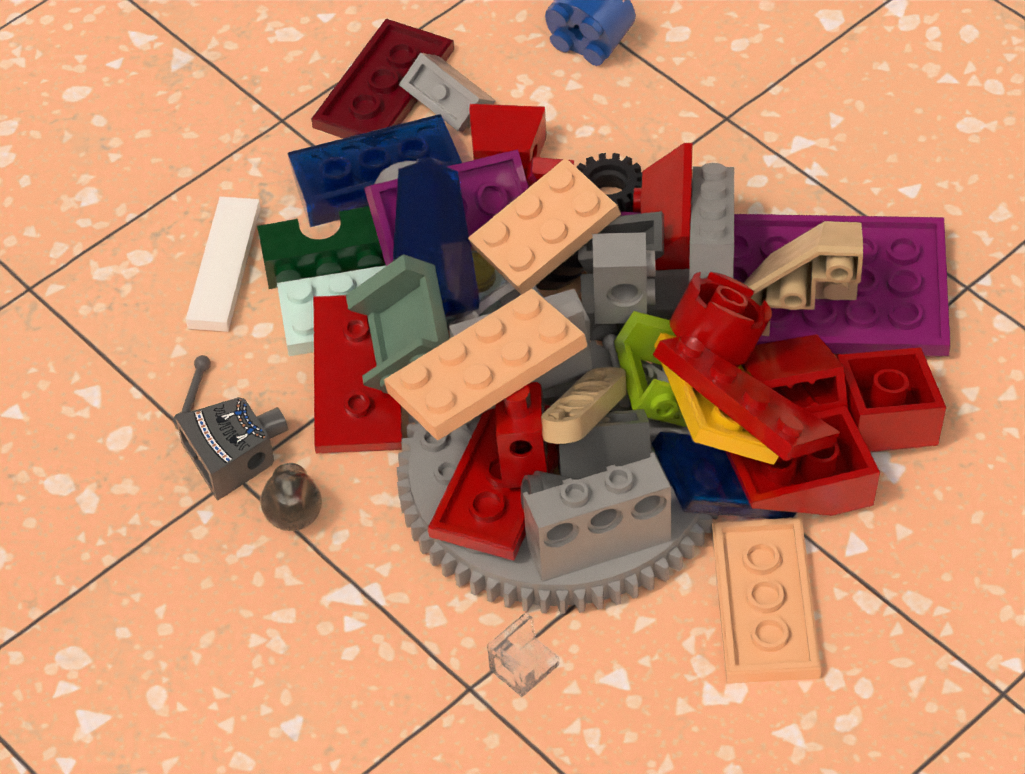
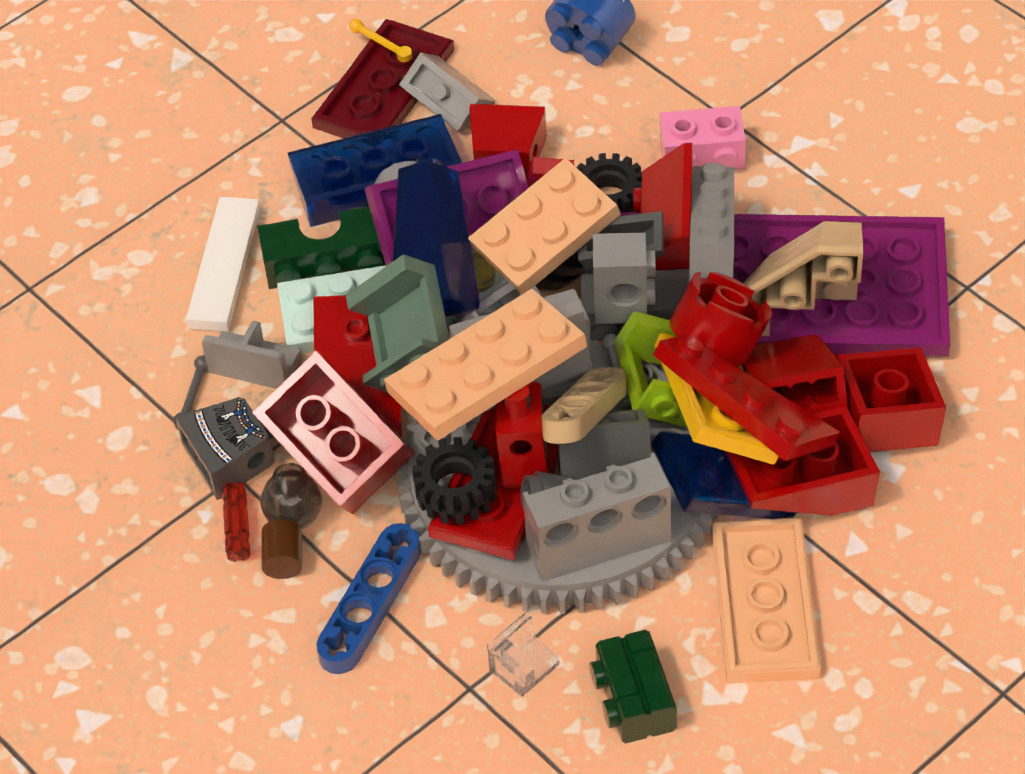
none -> light grey panel [202,321,302,389]
none -> clear red axle [222,481,251,562]
none -> brick [253,351,416,514]
none -> reddish brown piece [261,519,302,579]
none -> blue beam [316,523,421,674]
none -> yellow hinge [349,18,412,62]
none -> black tyre [412,437,497,525]
none -> dark green brick [589,629,677,744]
none -> bright pink brick [660,106,746,173]

